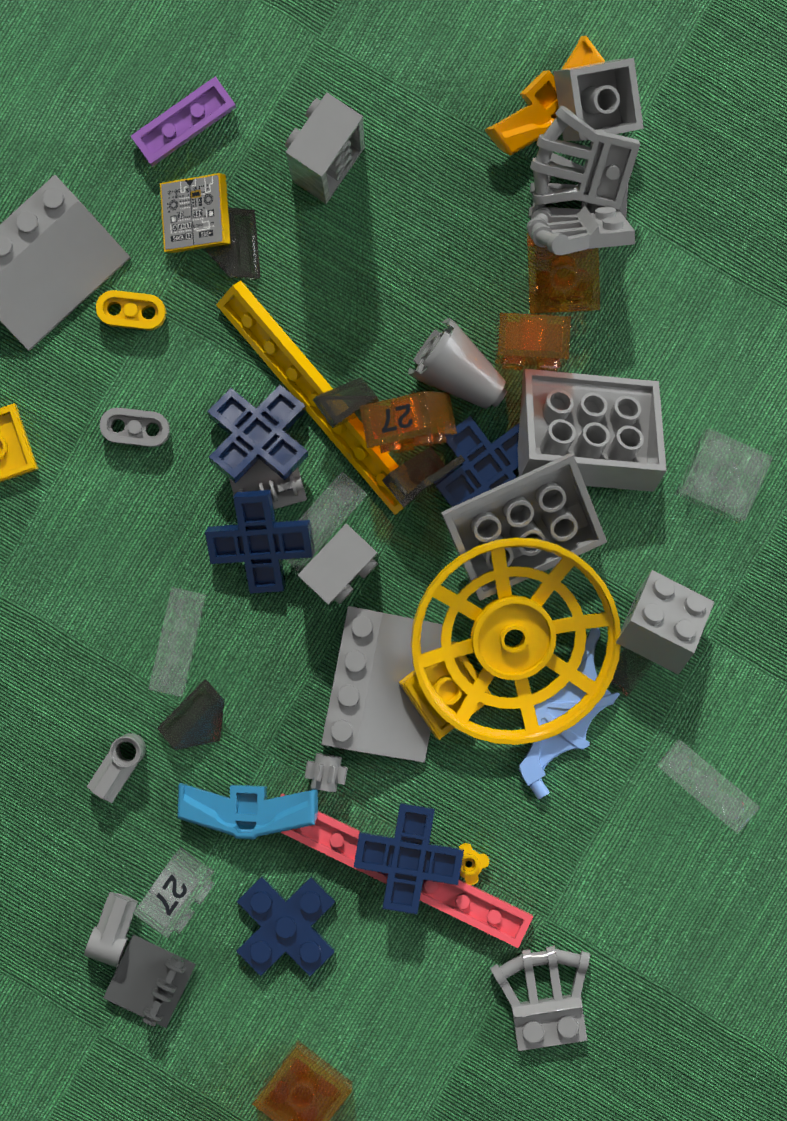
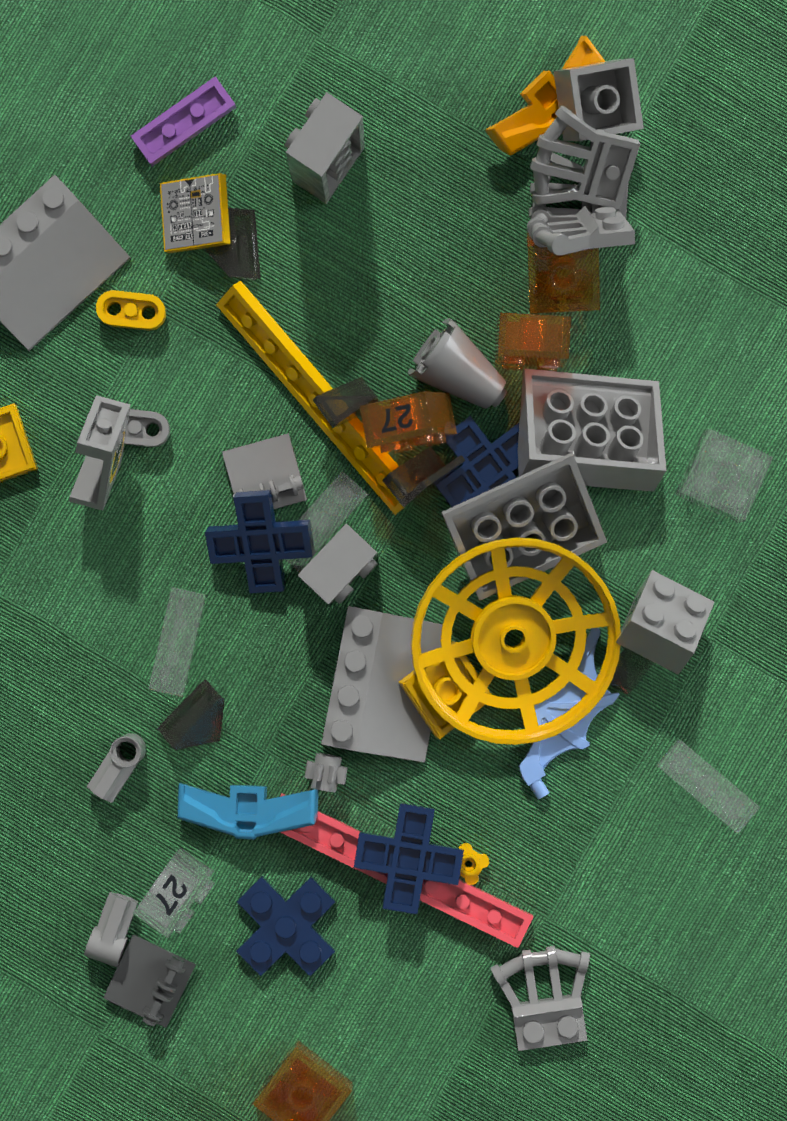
dark blue plate [207,385,308,483] -> none
none -> light grey panel [69,395,130,511]

